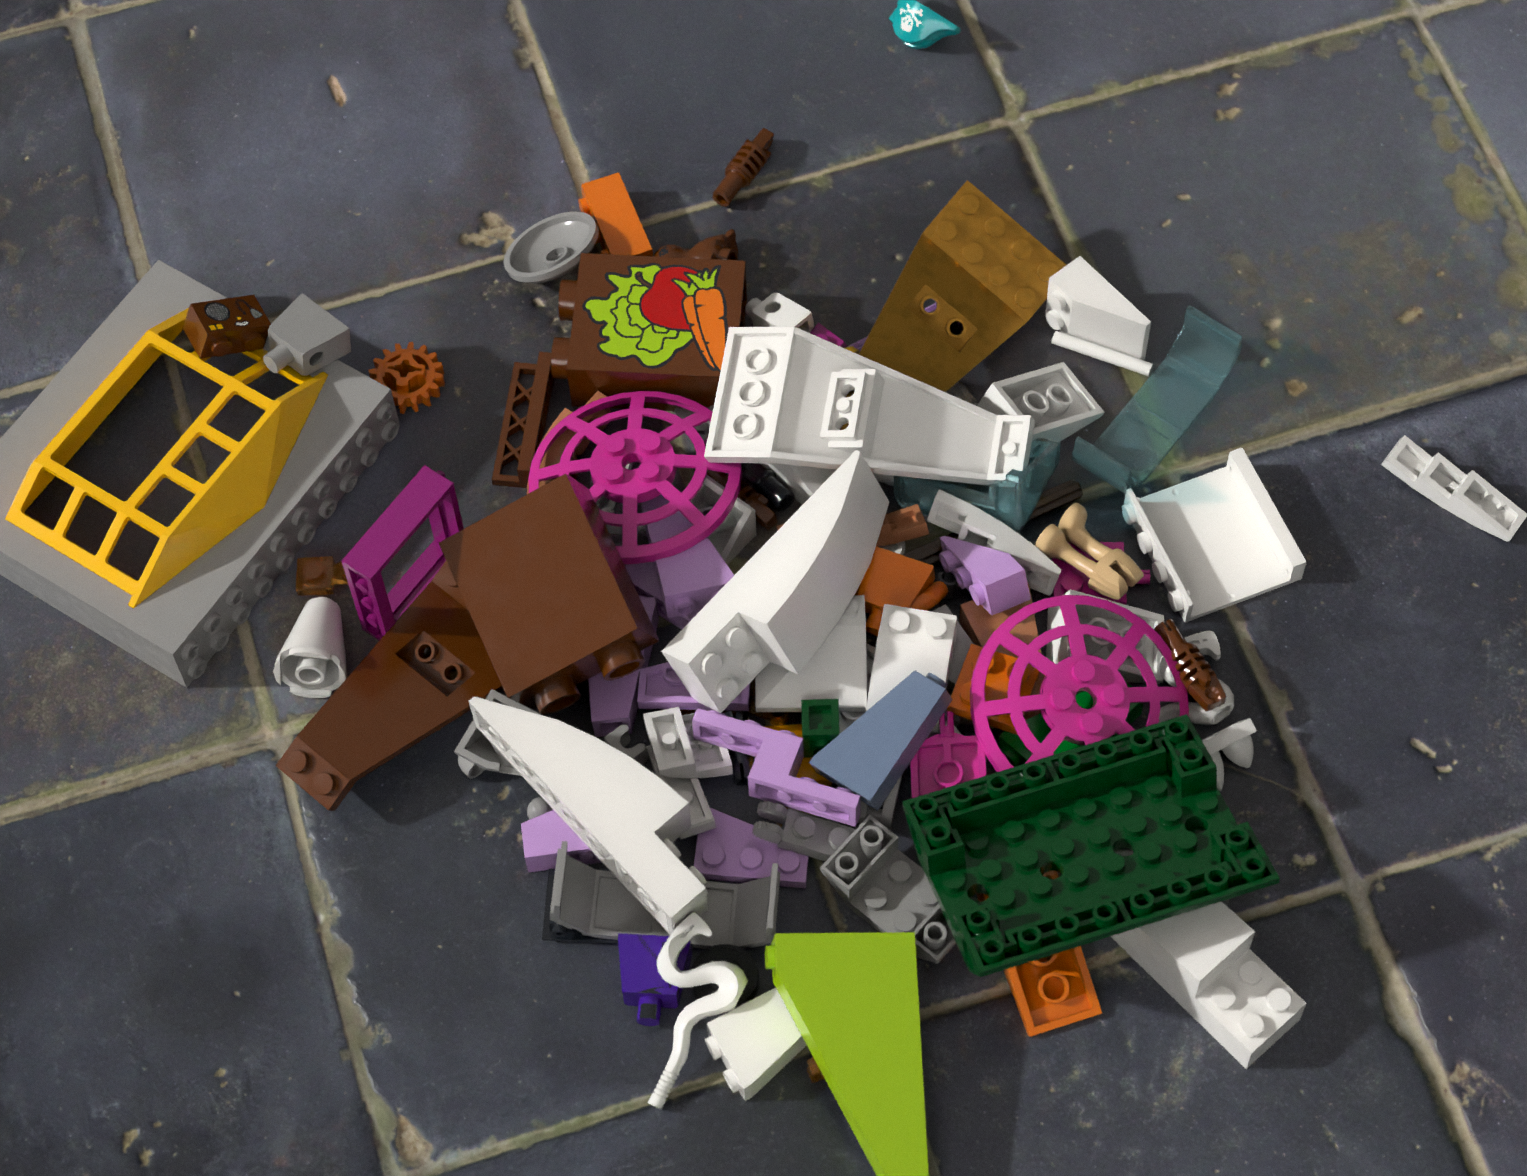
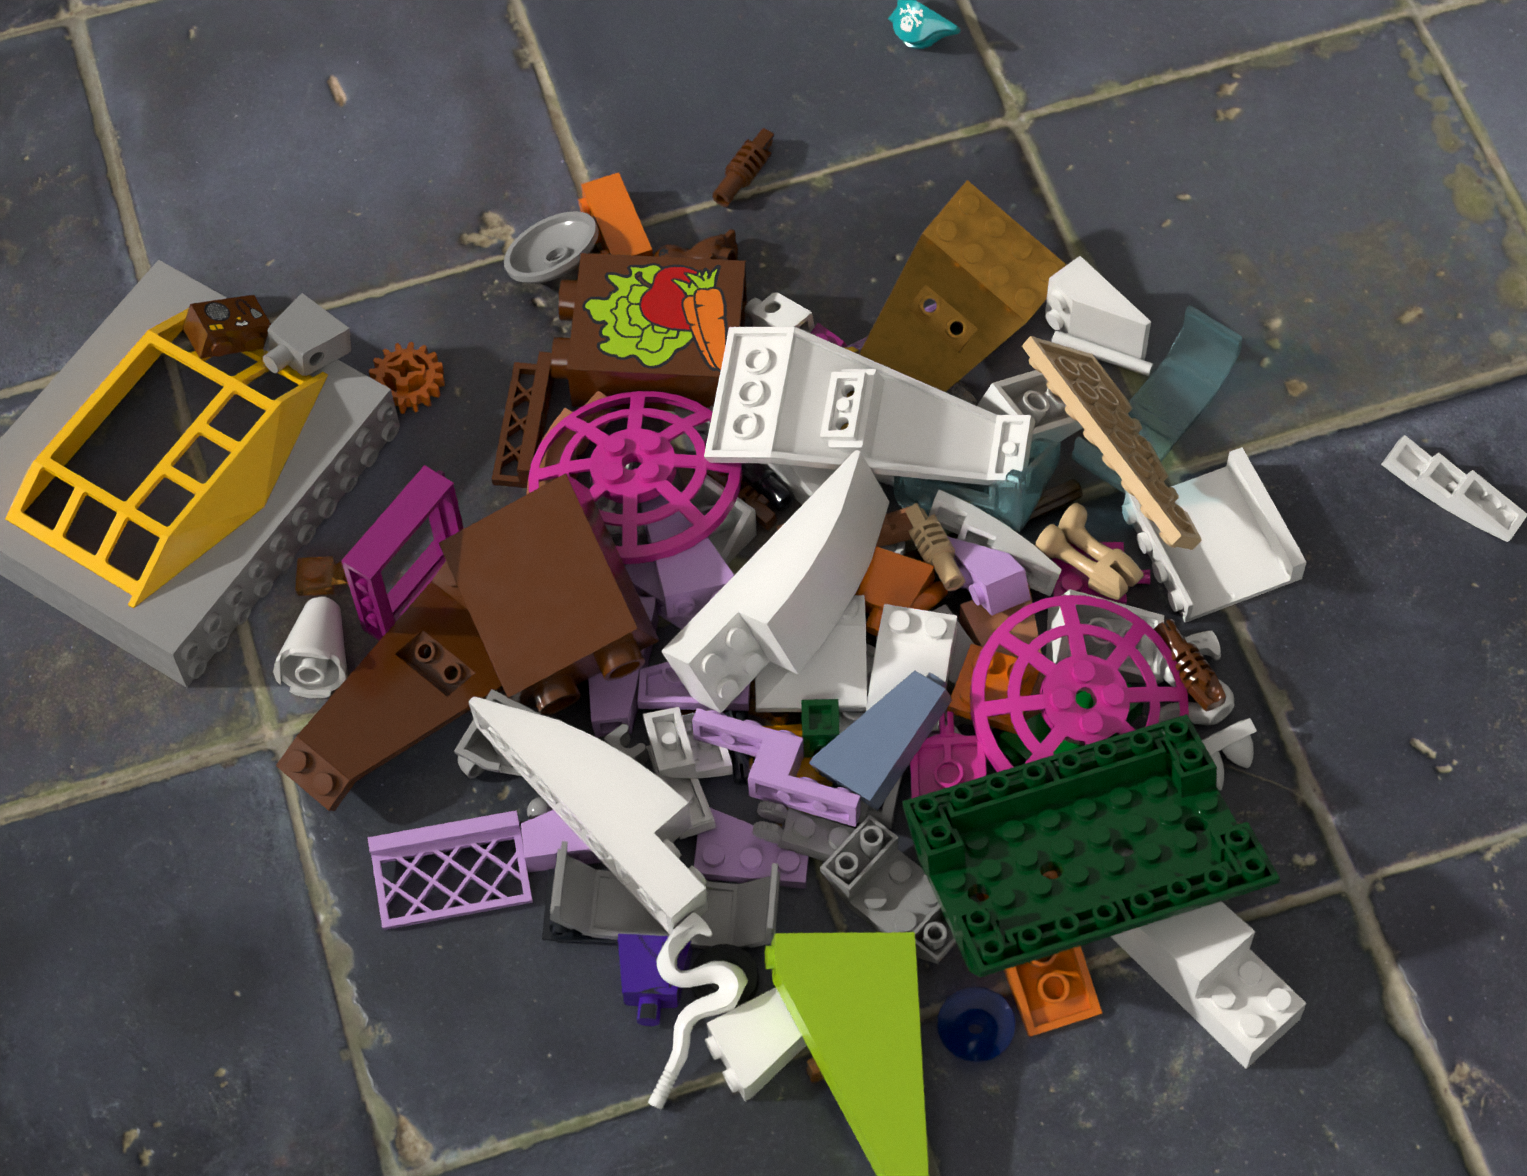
none -> lavender fence [367,810,533,930]
none -> tan hinge [905,503,965,591]
none -> clear blue dish [937,987,1015,1062]
none -> tan wing [1022,336,1202,550]

